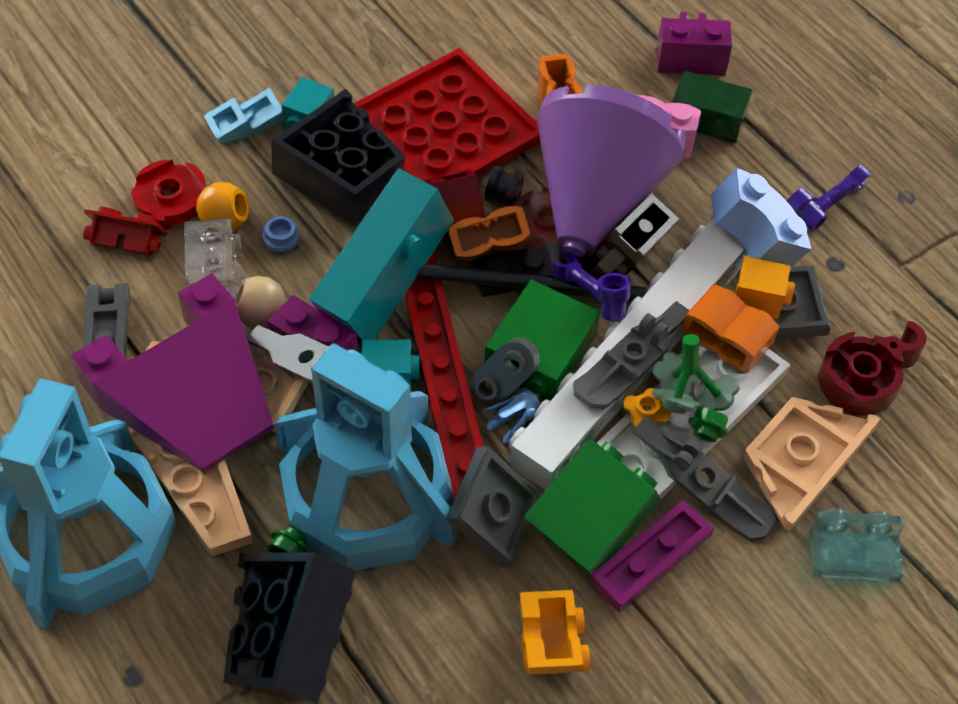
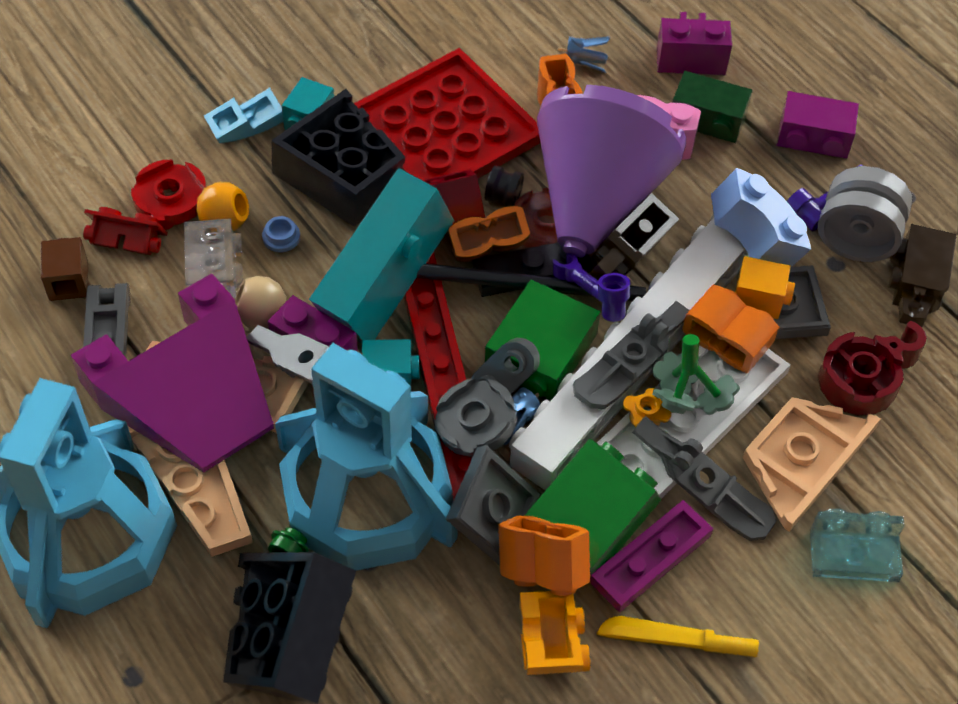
green plate [688,407,728,443] -> none
none -> reddish brown brick [41,237,88,301]
none -> dark grey tile [434,379,518,457]
none -> orange brick [498,516,590,596]
none -> flat silver piece [557,36,610,73]
none -> yellow piece [597,616,759,657]
none -> magenta brick [776,91,859,159]
none -> light grey wheel [818,166,912,262]
none -> dark brown hinge [888,224,957,327]

